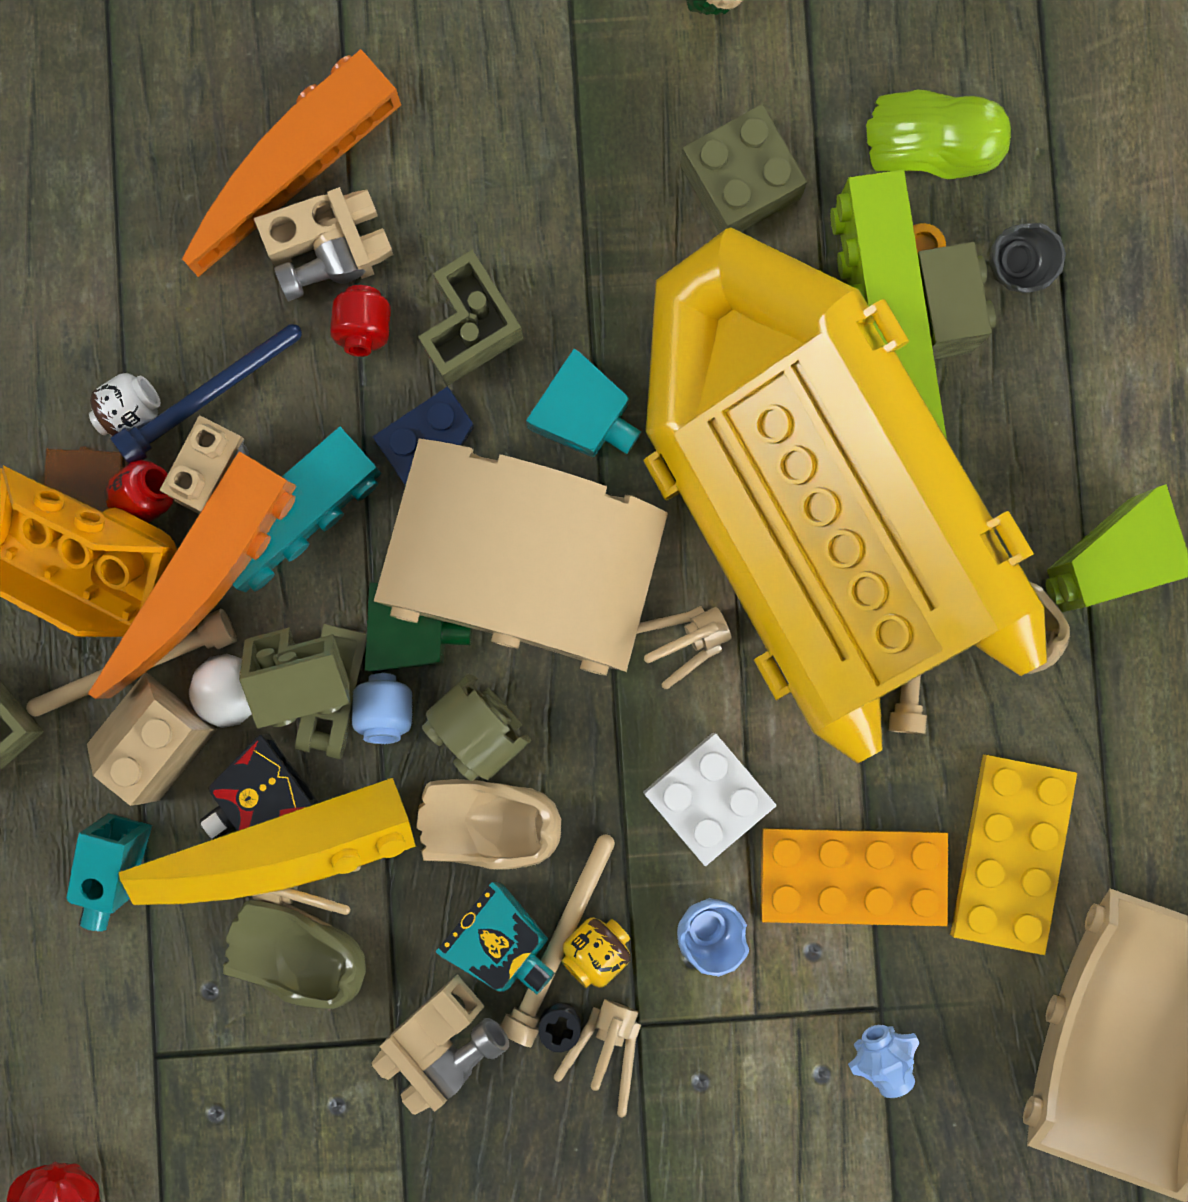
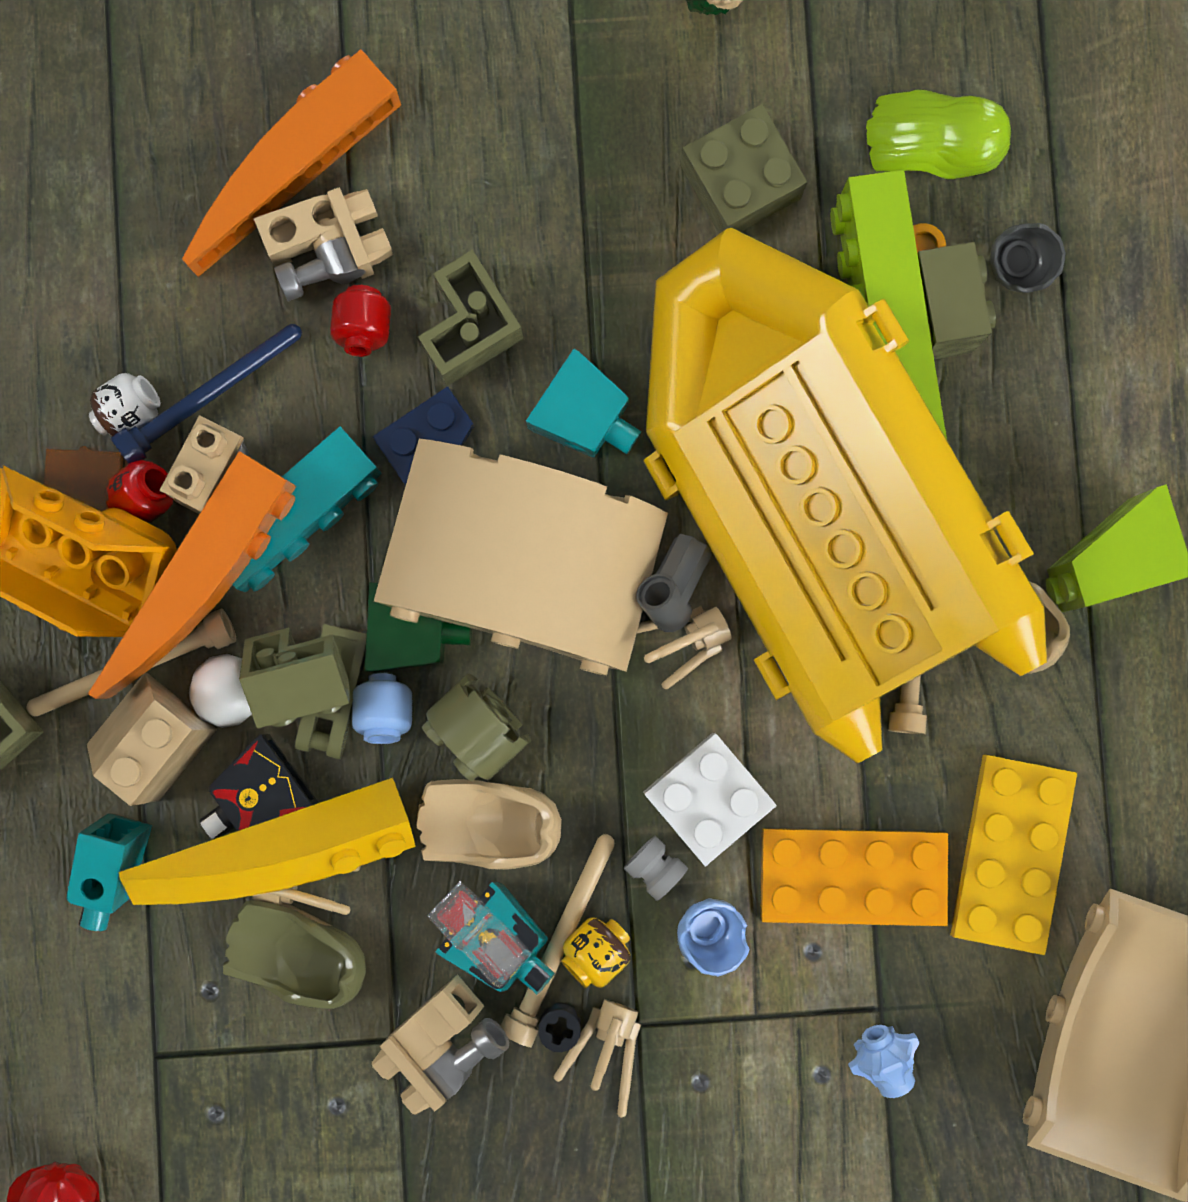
none -> clear slope [427,881,532,988]
none -> light grey wheel [624,836,689,901]
none -> dark grey piece [636,534,712,632]

